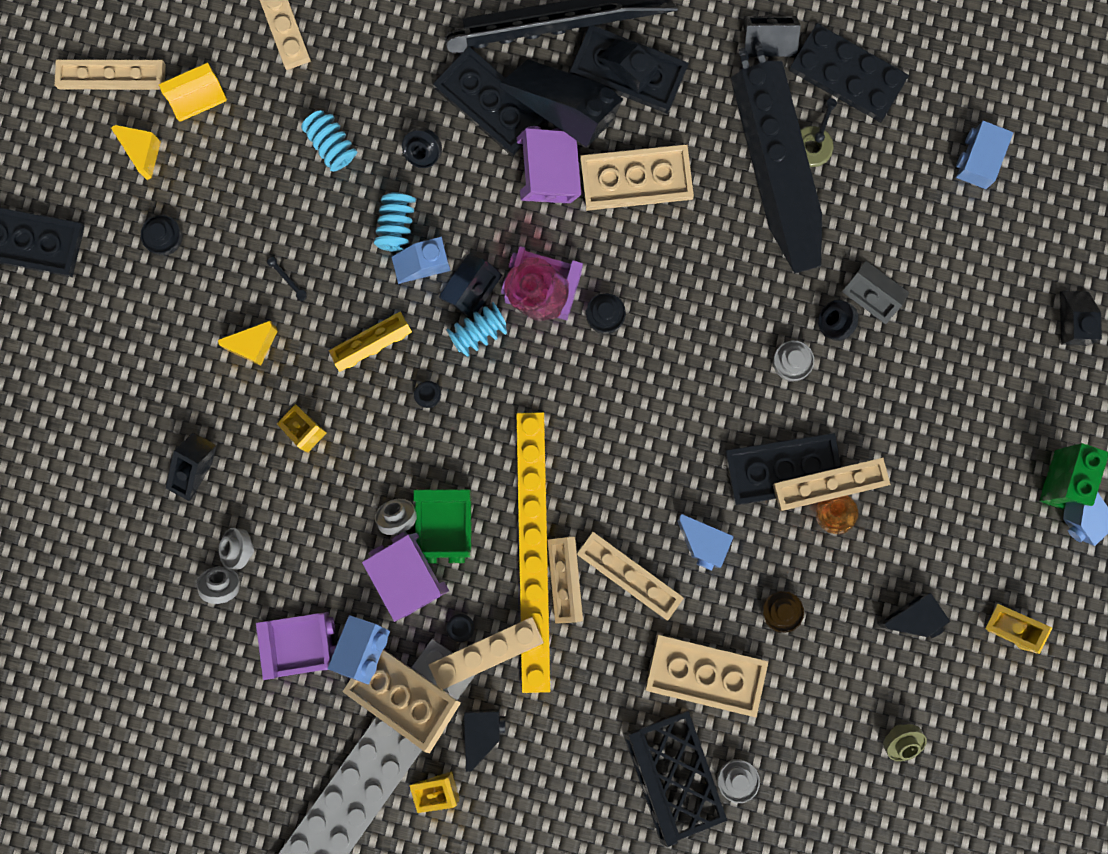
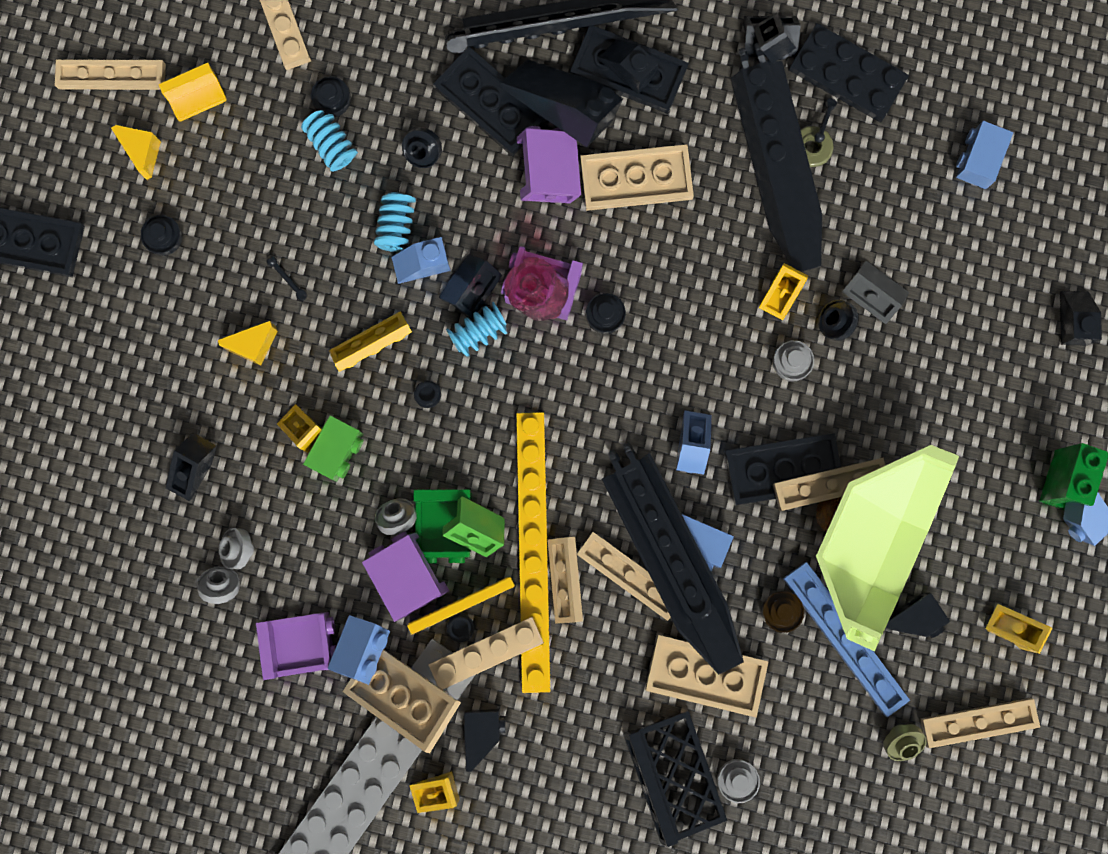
none -> bright green brick [303,416,364,482]
none -> black plate [310,76,351,117]
none -> yellow tile [407,577,515,635]
none -> bright green panel [442,497,505,557]
none -> black hinge [602,441,744,675]
none -> medium blue slope [677,411,712,474]
none -> black slope [753,12,796,63]
none -> yellow slope [759,263,809,320]
none -> medium blue plate [783,562,910,717]
none -> yellowish green panel [816,445,959,652]
none -> tan plate [920,698,1040,748]

